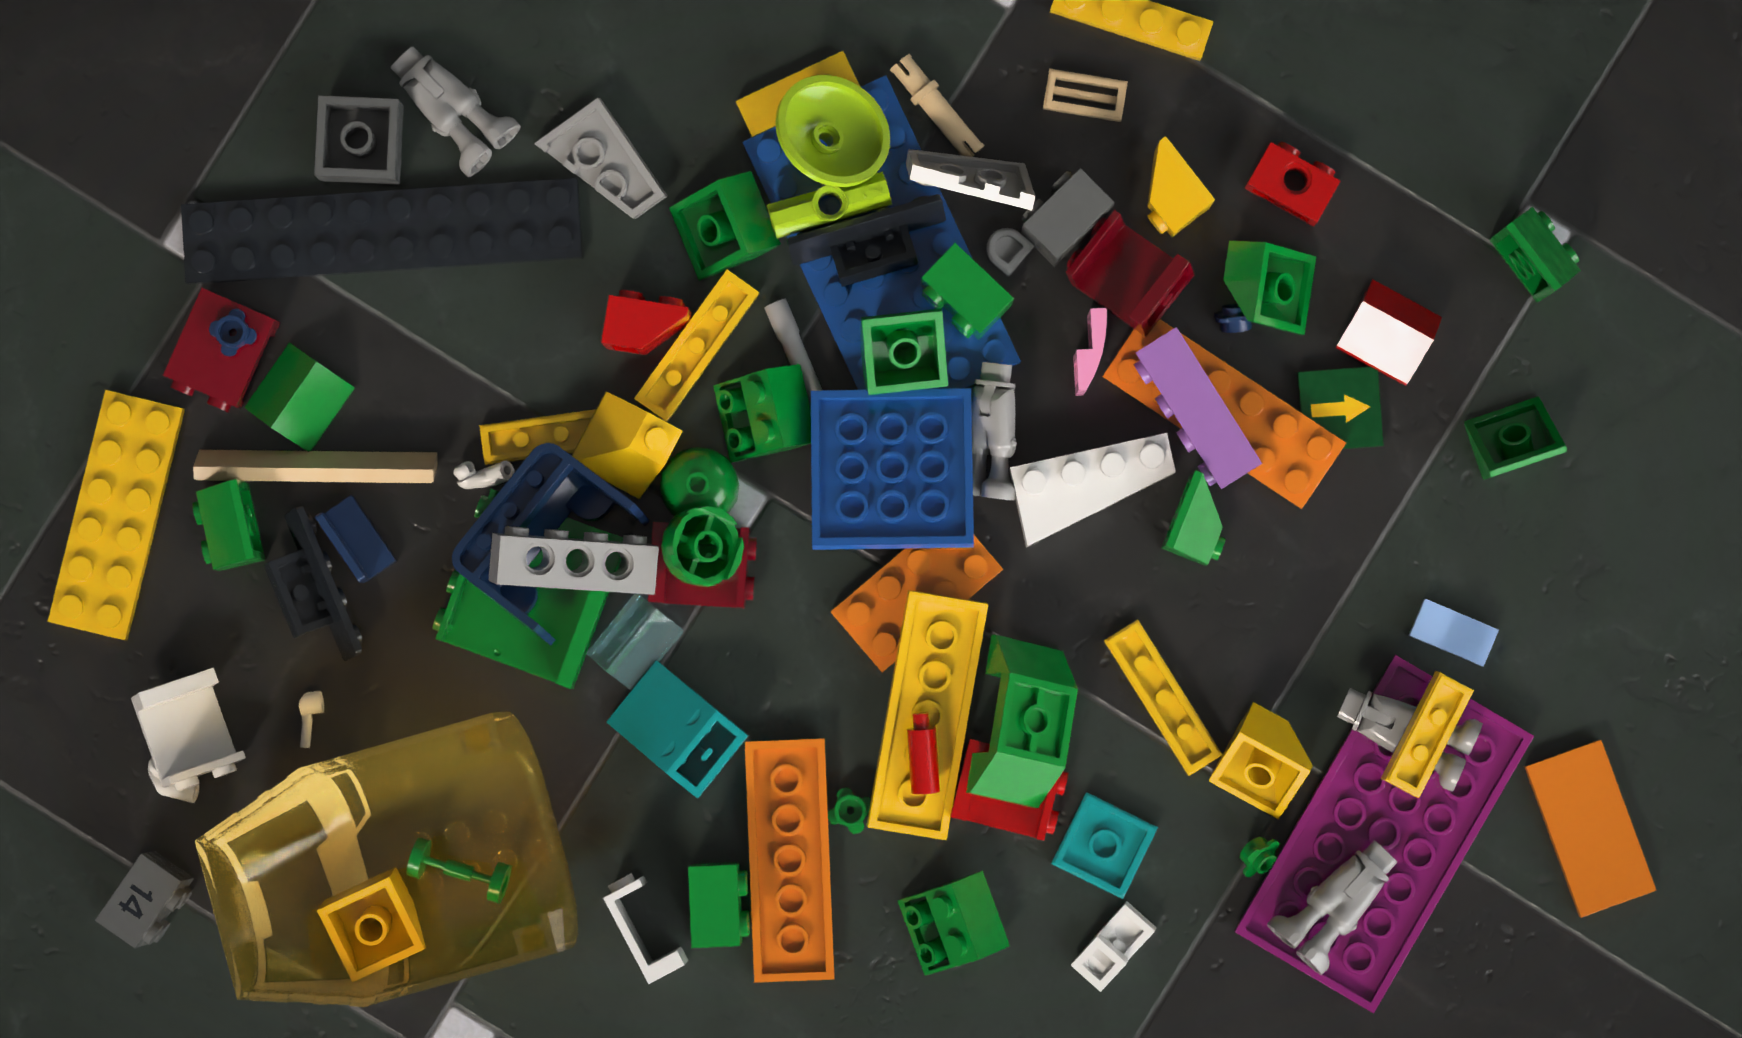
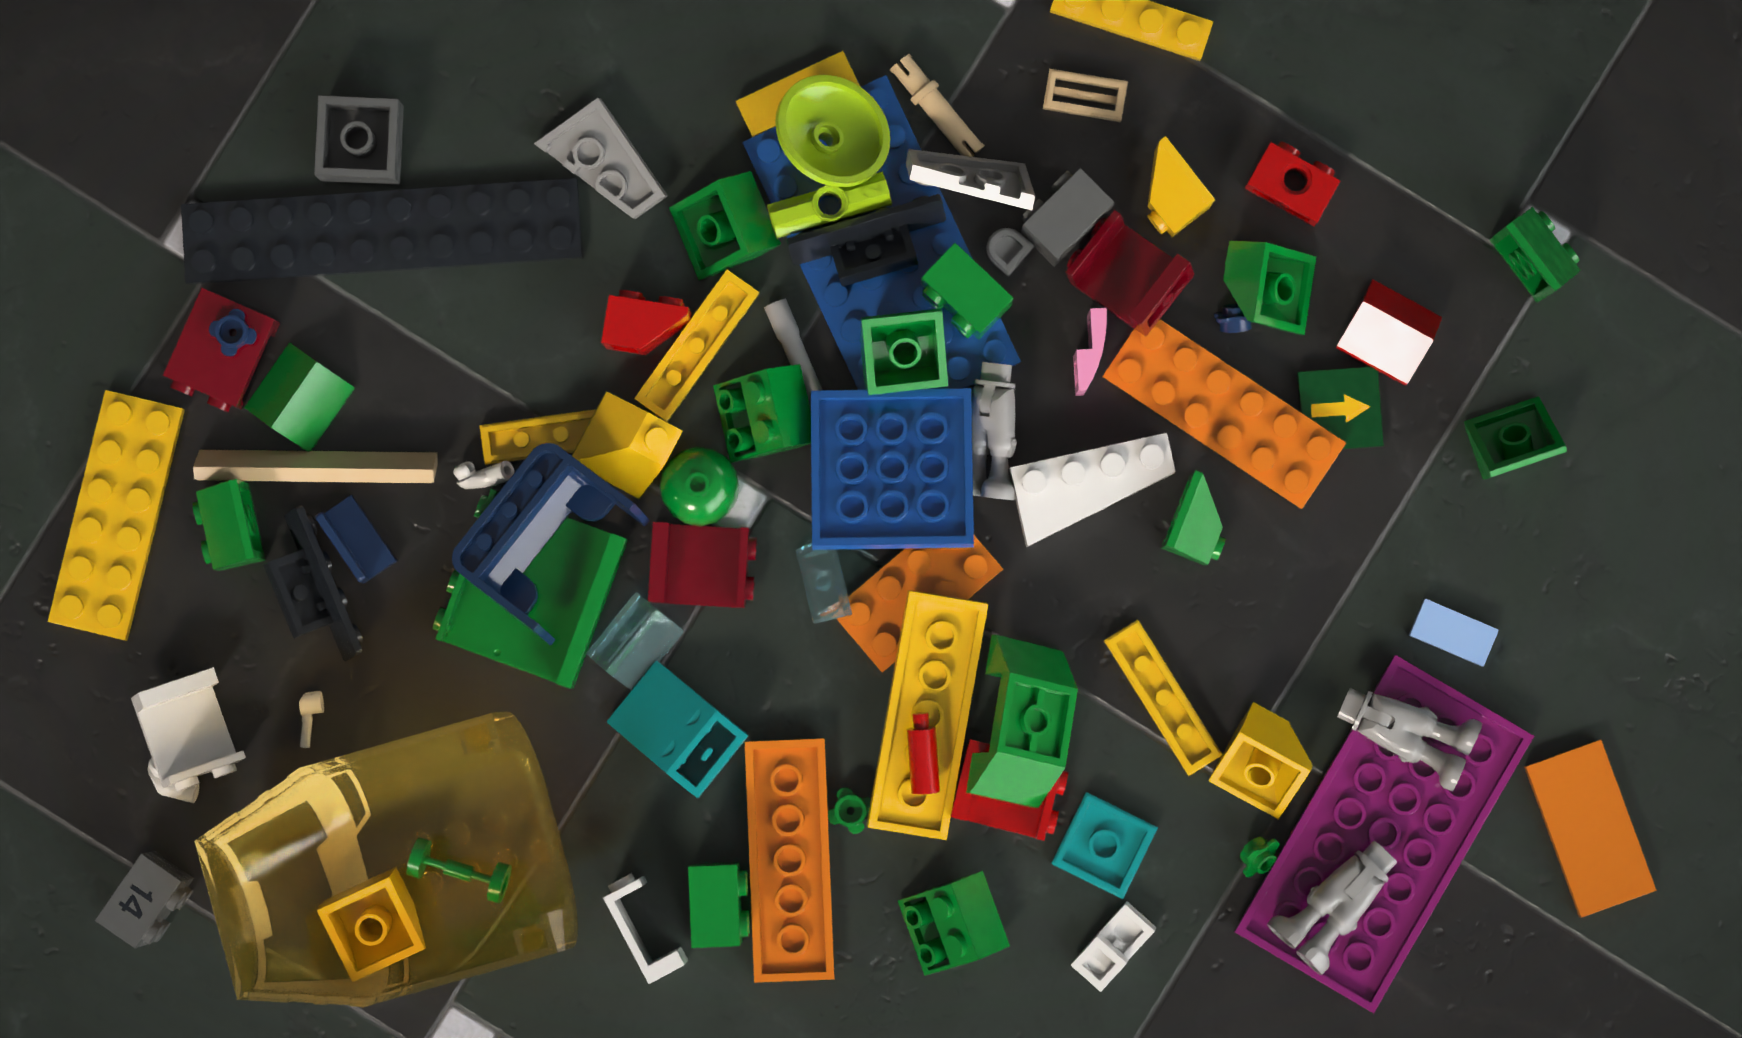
light grey piece [391,47,521,177] -> none
light grey brick [489,526,659,595] -> none
green cylinder [661,506,744,587] -> none
medium lavender brick [1133,327,1262,489] -> none
yellow tile [1381,671,1474,798] -> none
none -> clear light blue slope [796,542,852,624]

